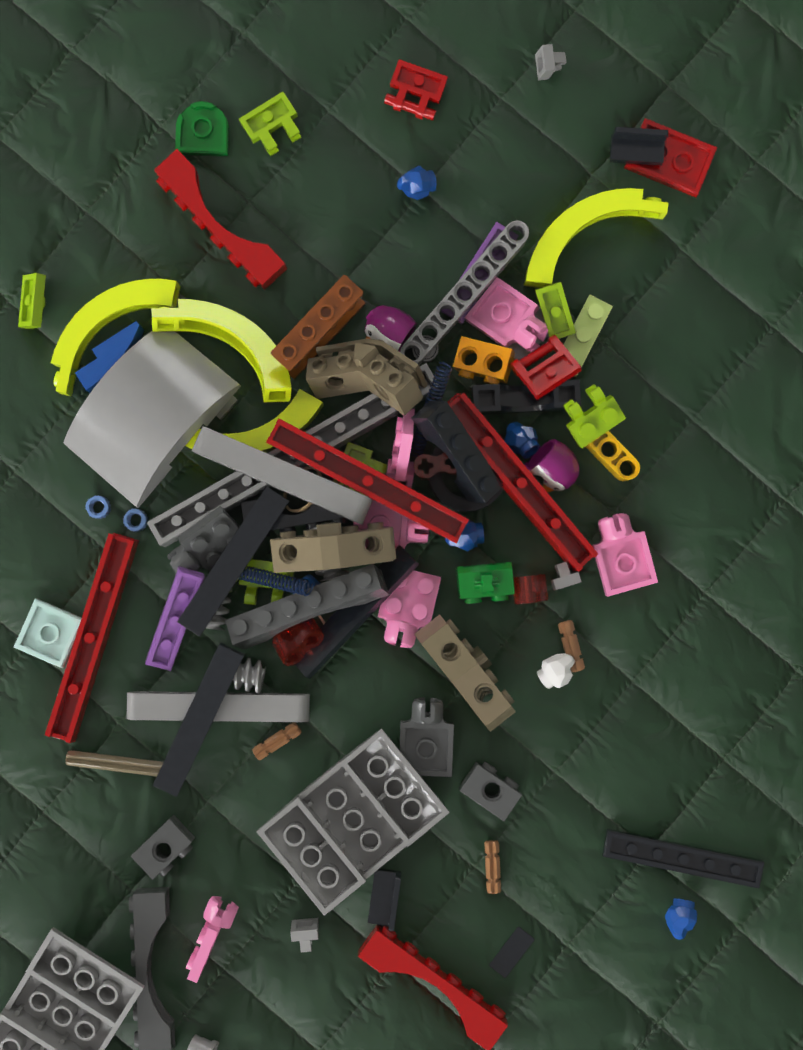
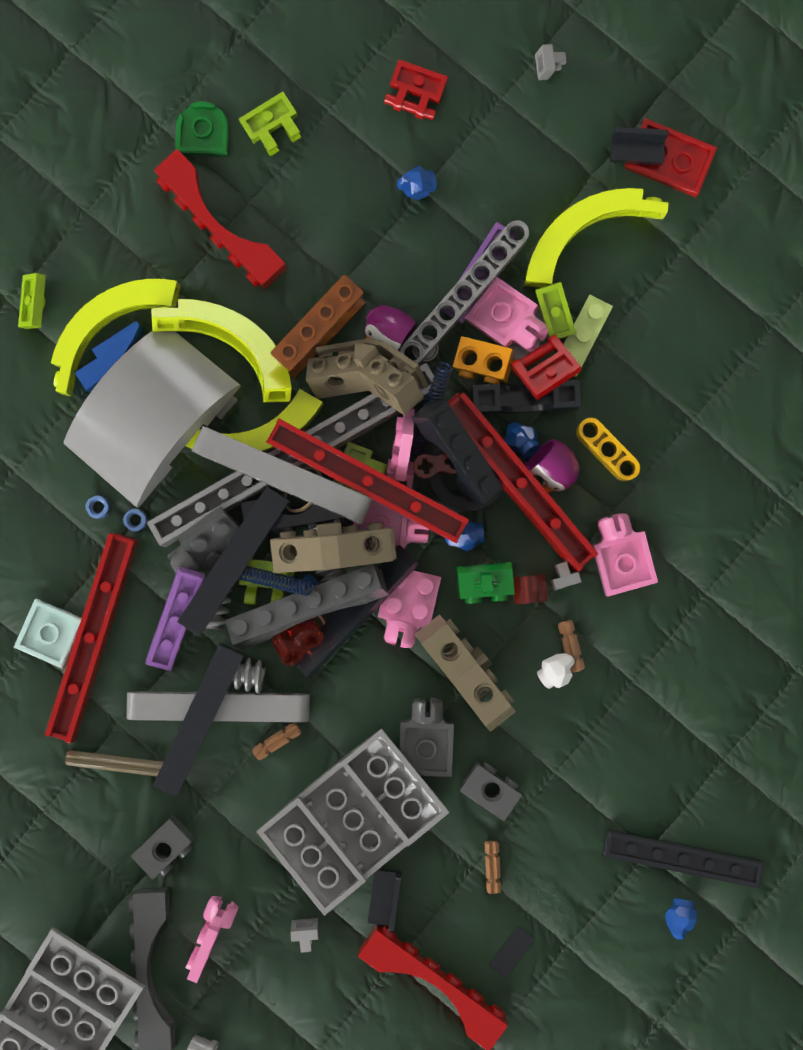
lime plate [563,384,626,448] -> none

